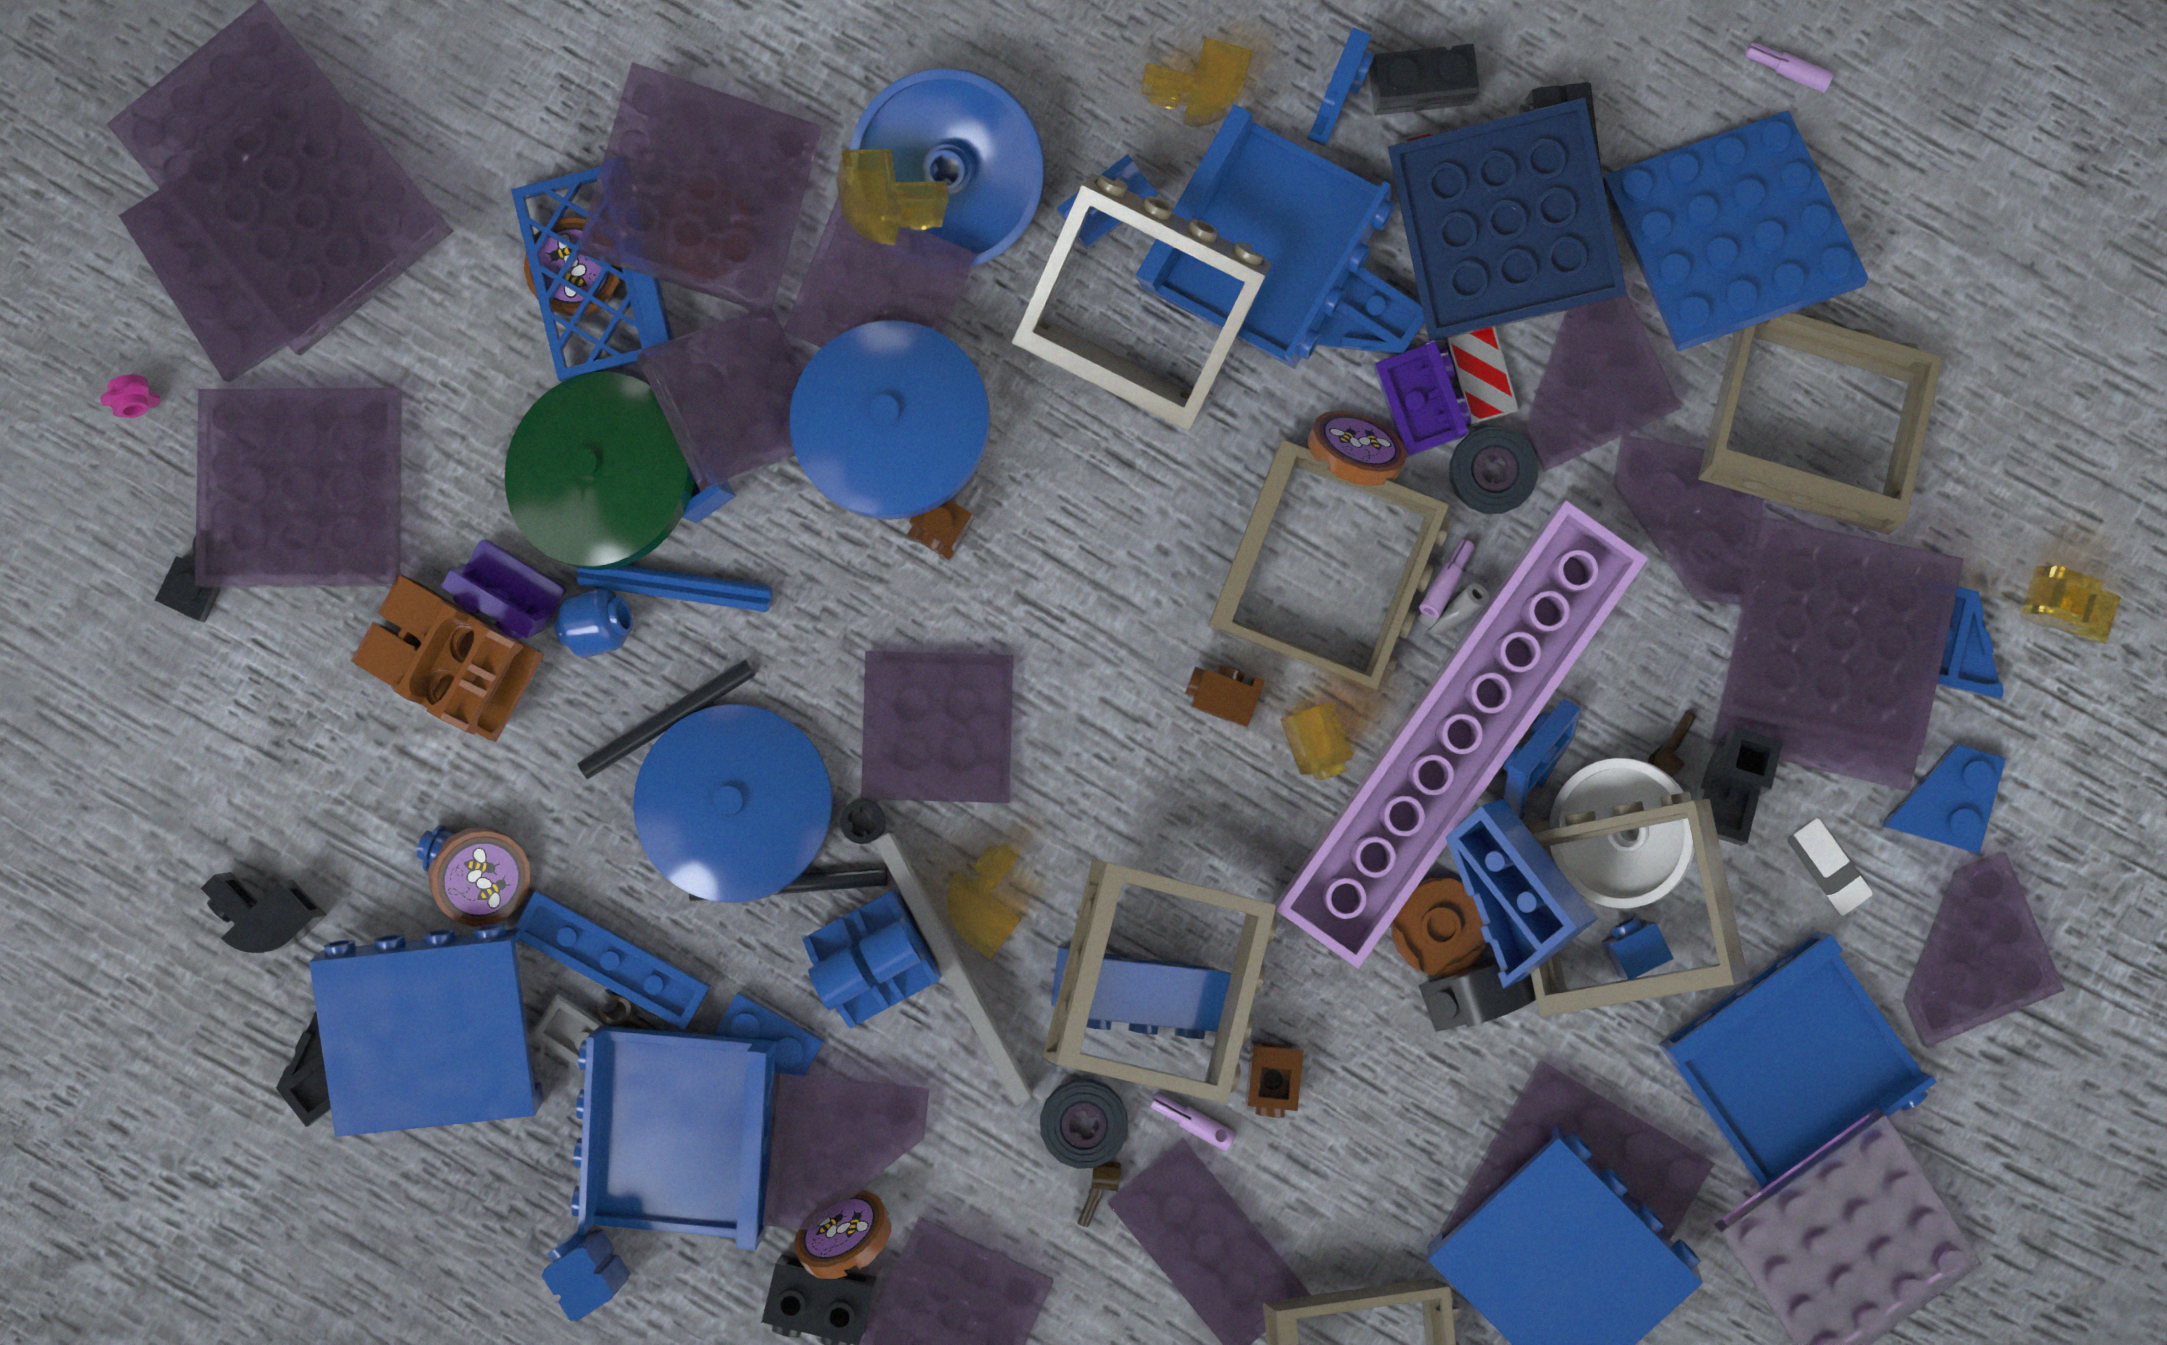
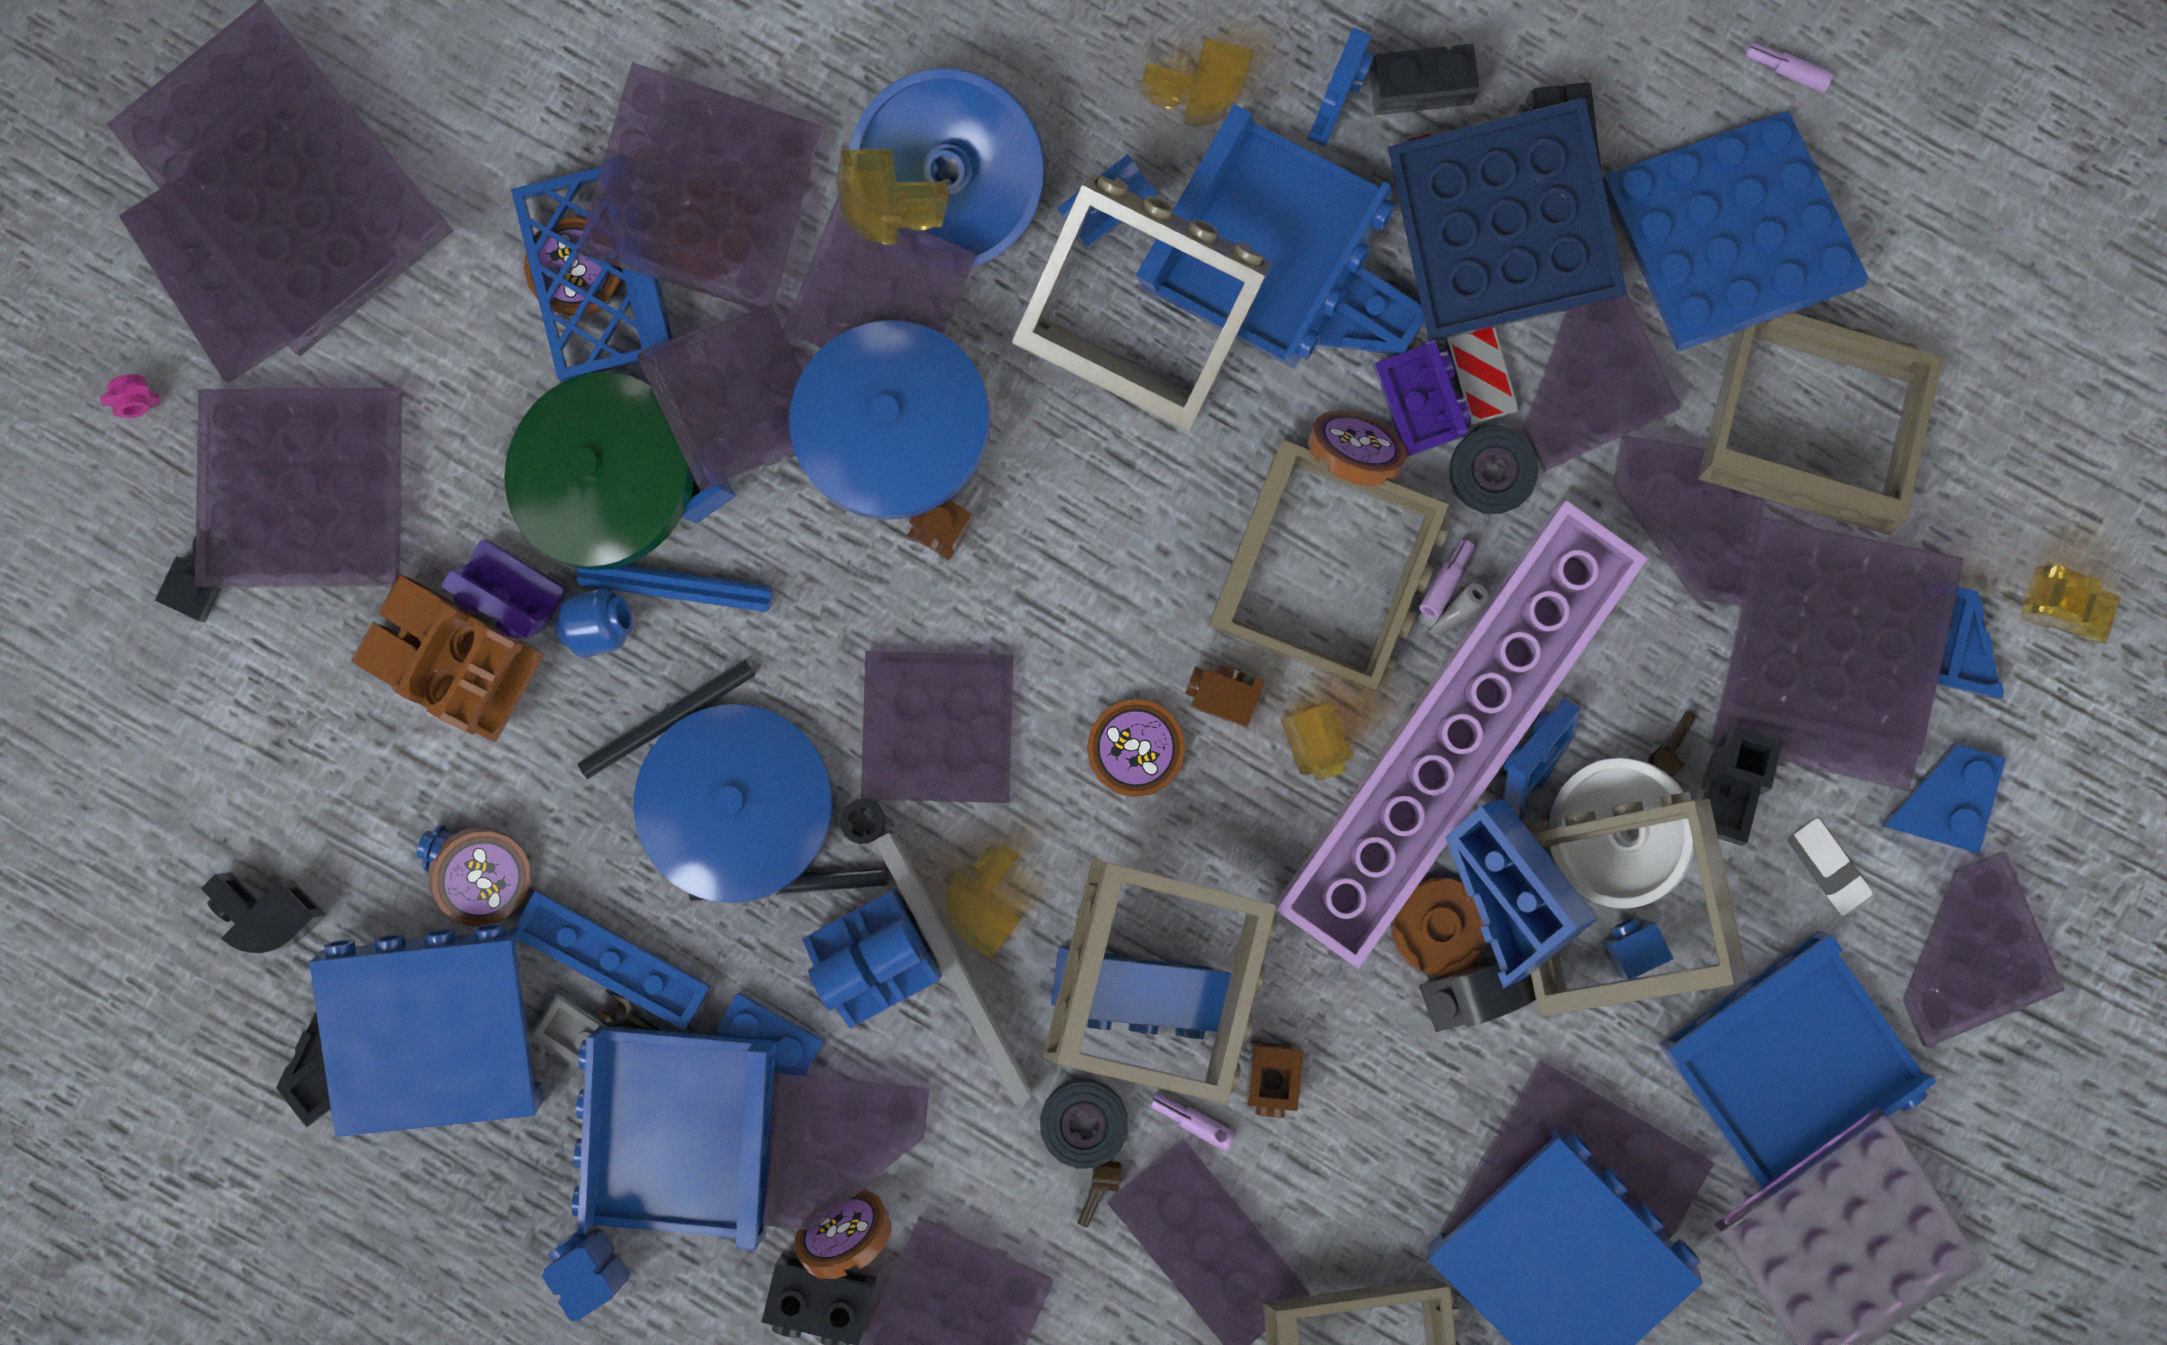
none -> tile [1087,699,1186,797]

